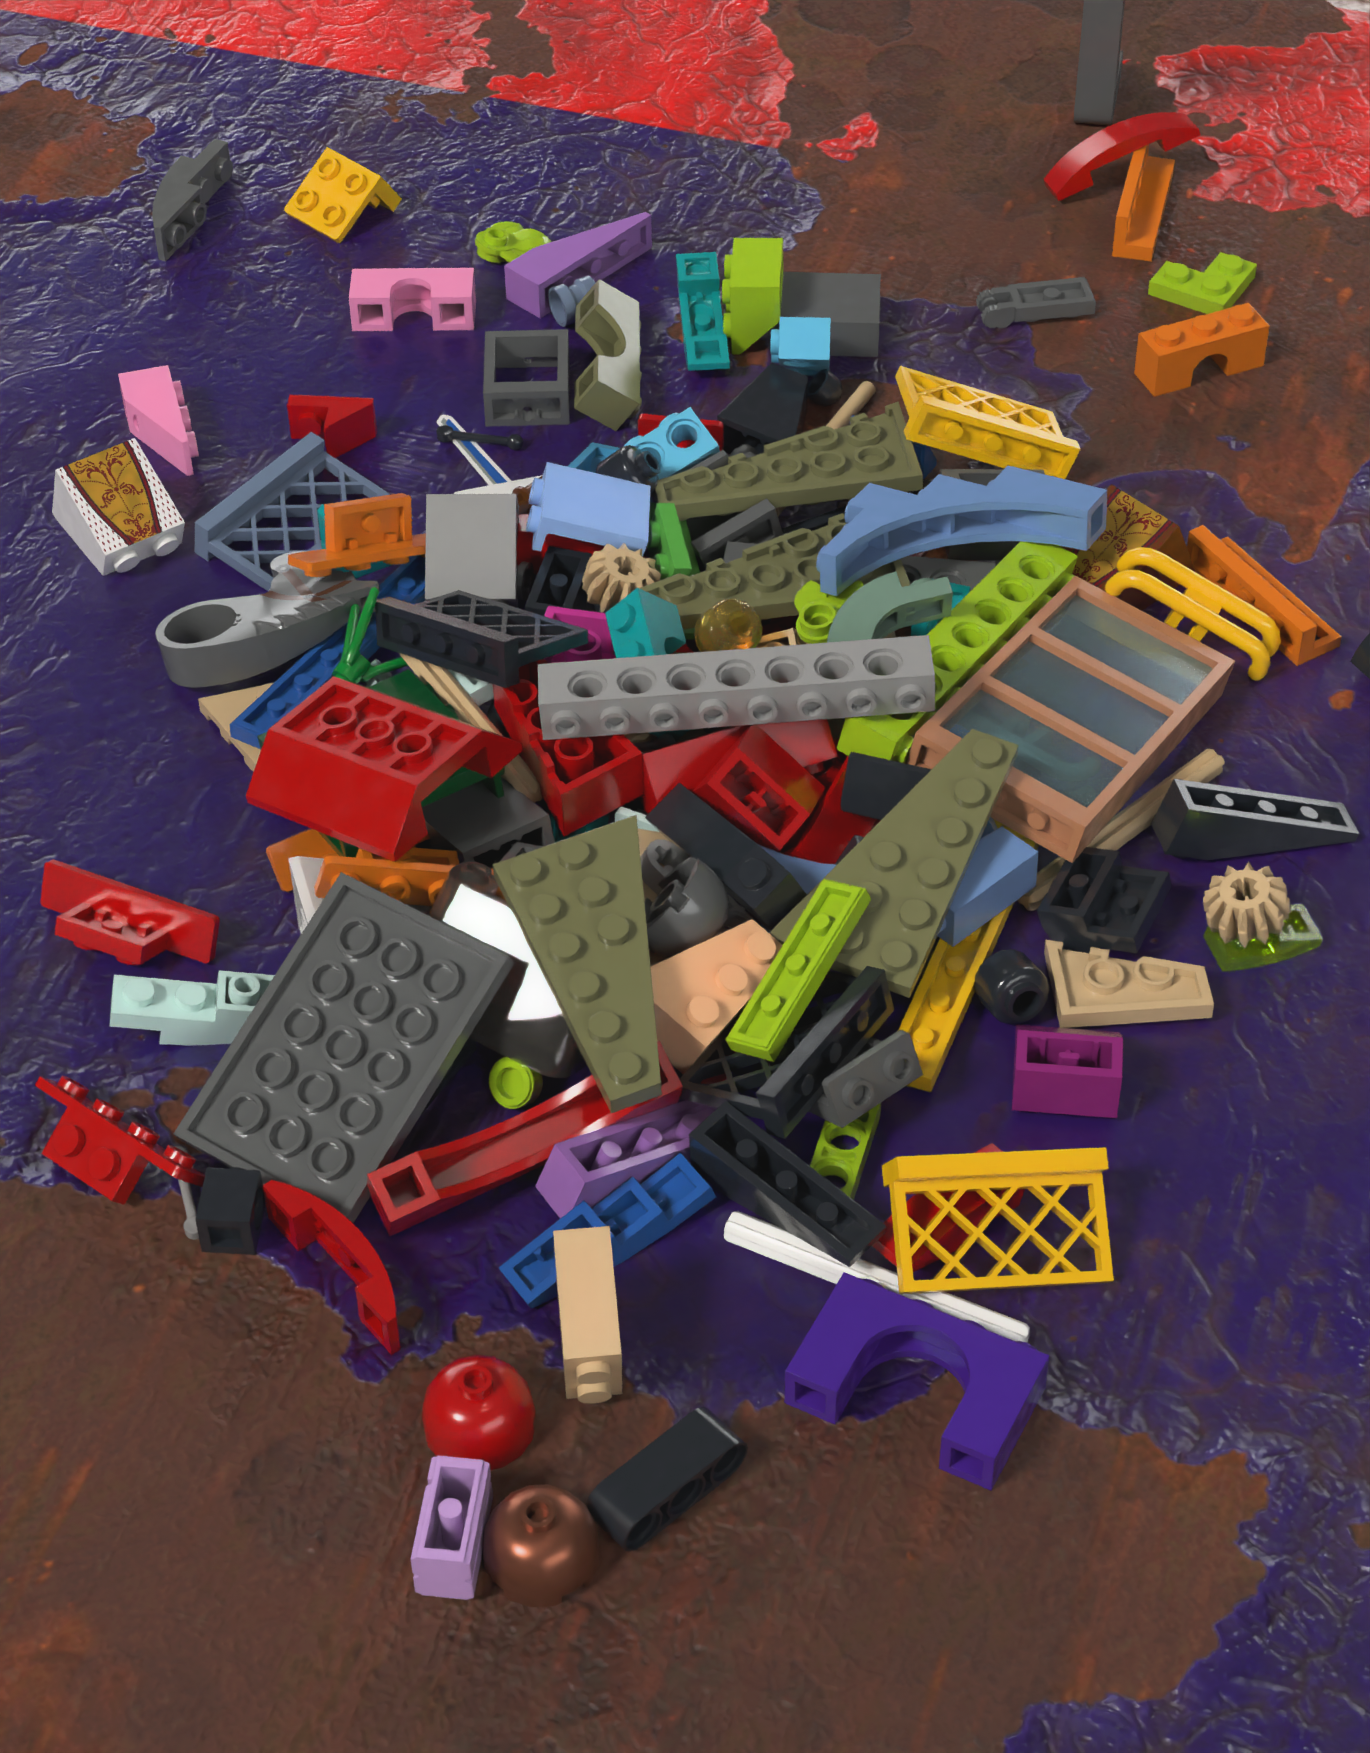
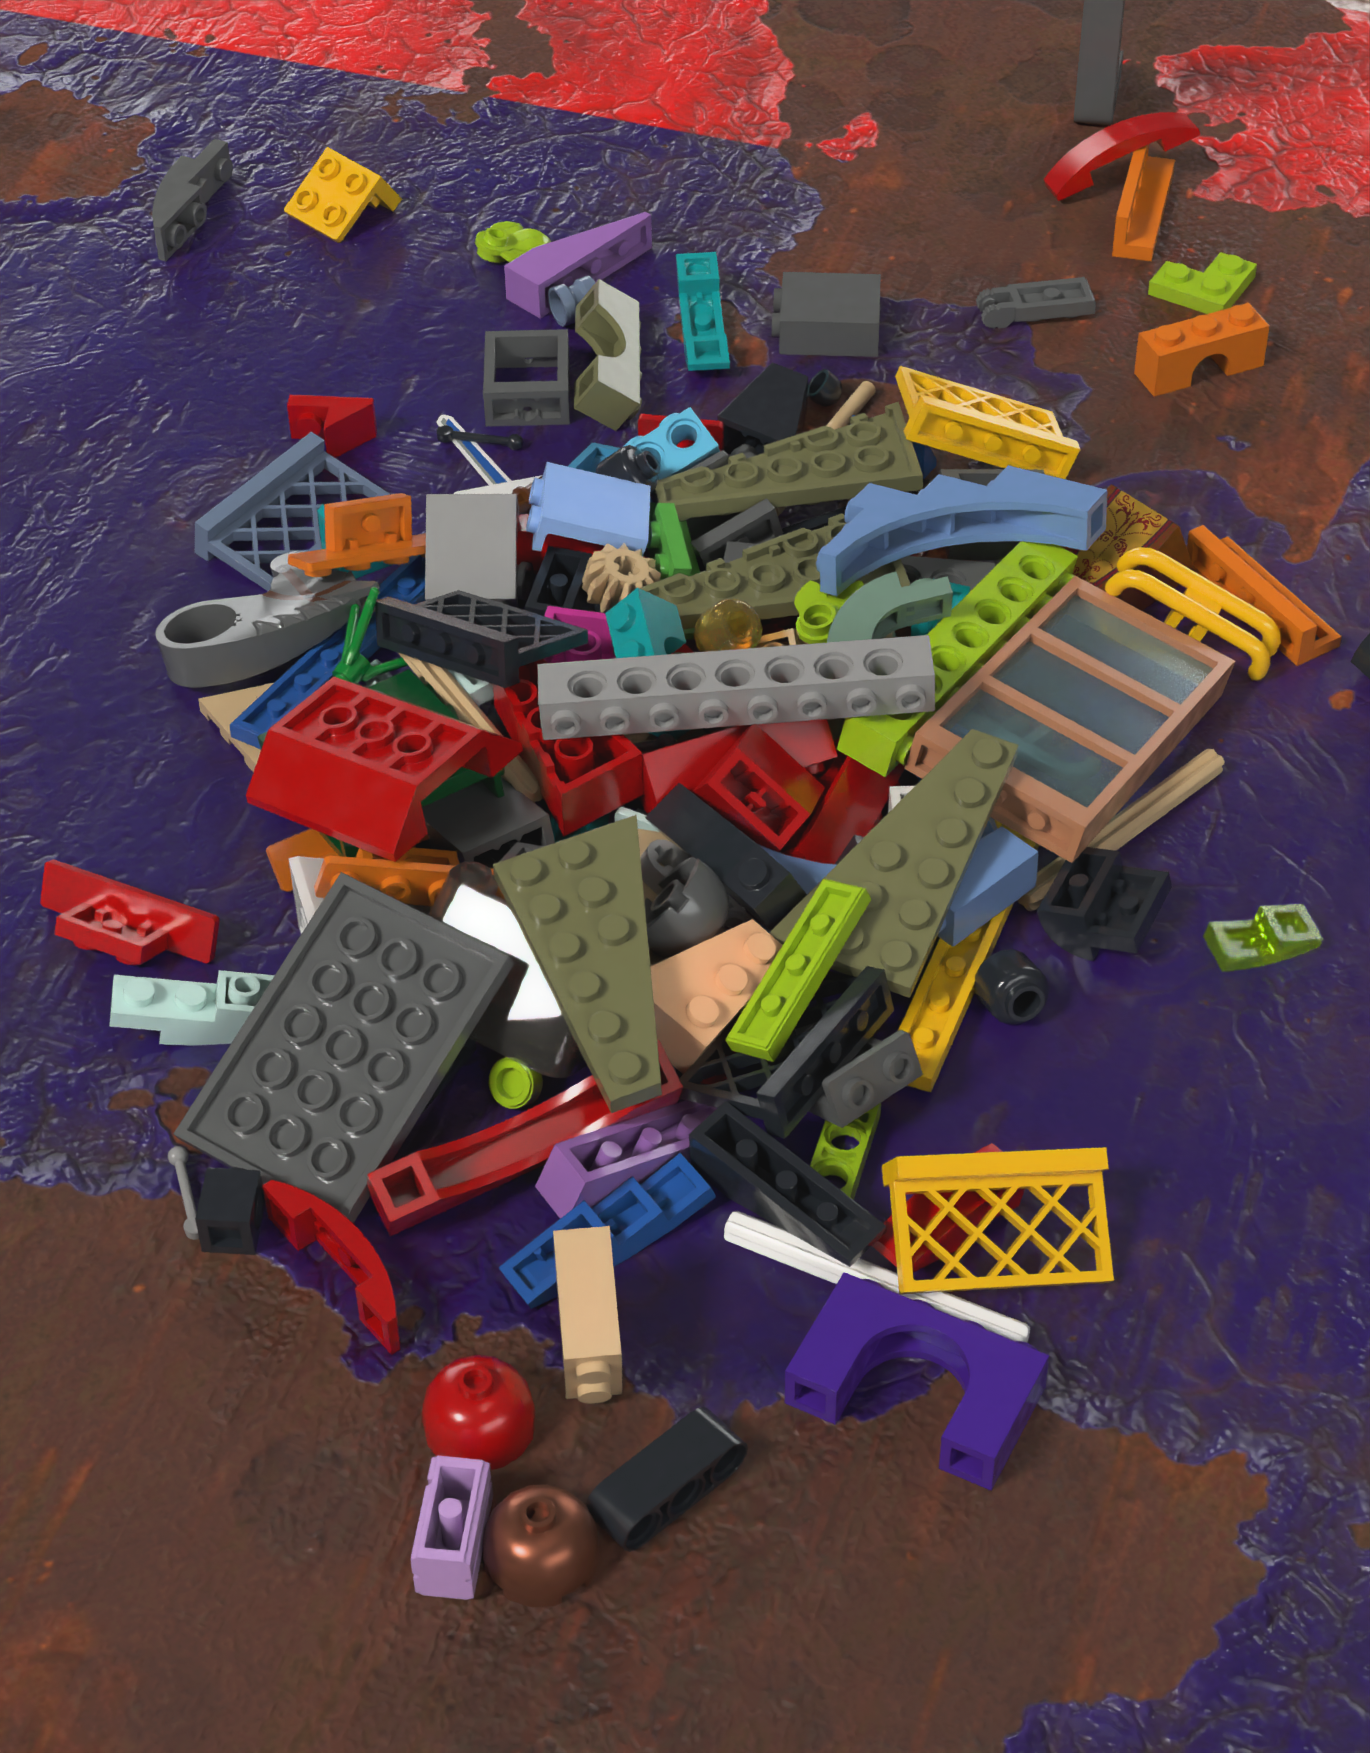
red bracket [35,1075,205,1205] -> none
slope [52,438,185,576] -> none
bright pink slope [118,365,199,476] -> none
bright pink arch [349,268,476,331] -> none
lime slope [722,238,784,355] -> none
medium azure brick [770,317,831,376] -> none
black slope [841,752,932,820] -> none
magenta slope [1012,1024,1123,1118] -> none
tan wing [1044,939,1214,1028] -> none
black slope [1151,779,1359,860] -> none
tan gear [1203,861,1291,949] -> none

